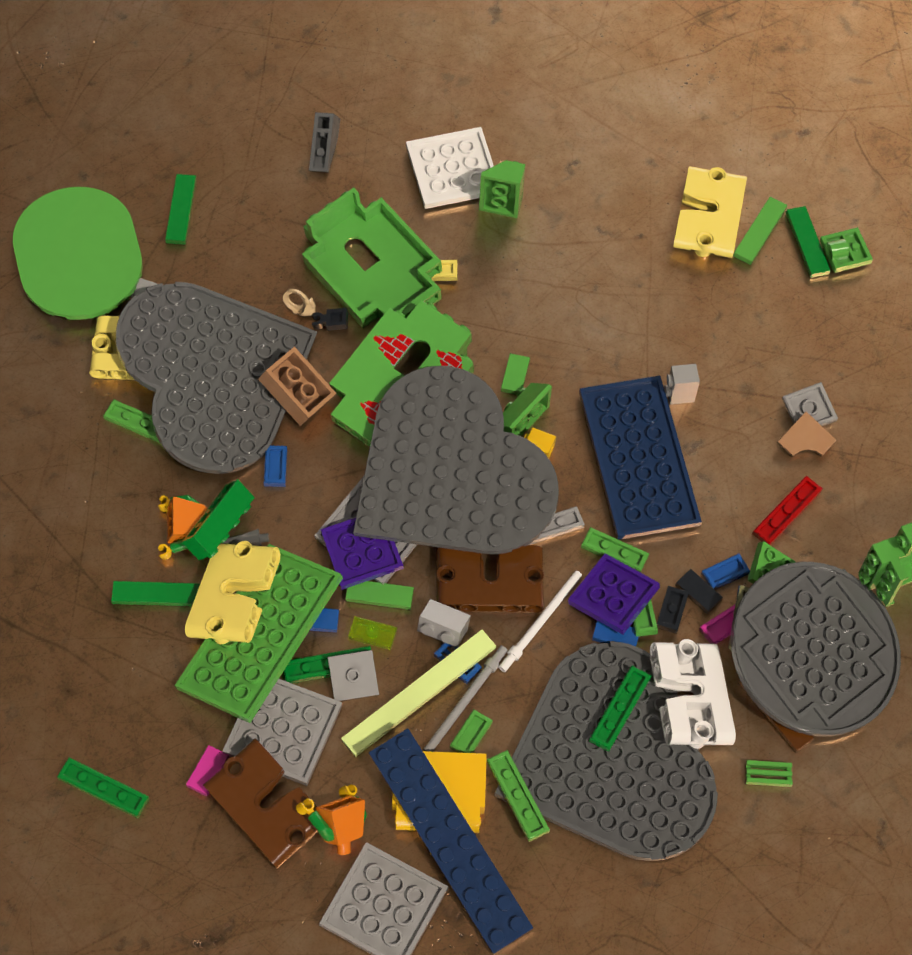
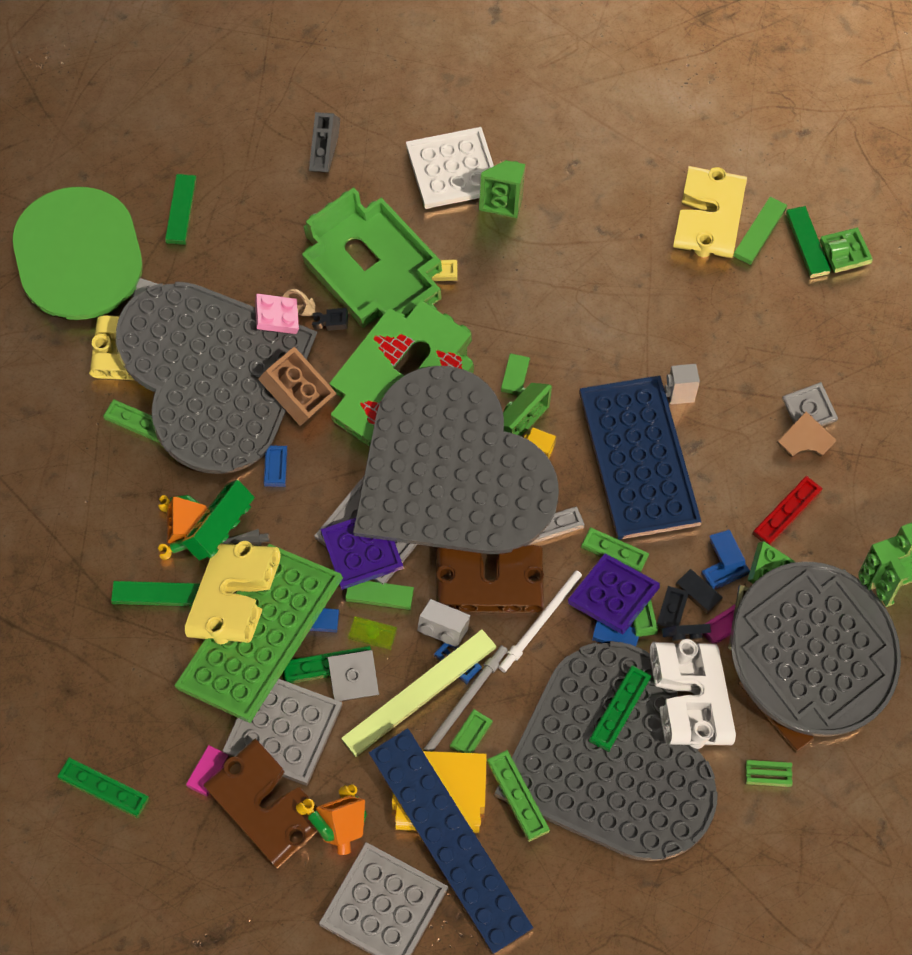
none -> bright pink plate [255,294,299,334]
none -> black plate [662,624,711,641]
none -> blue tile [709,530,745,571]

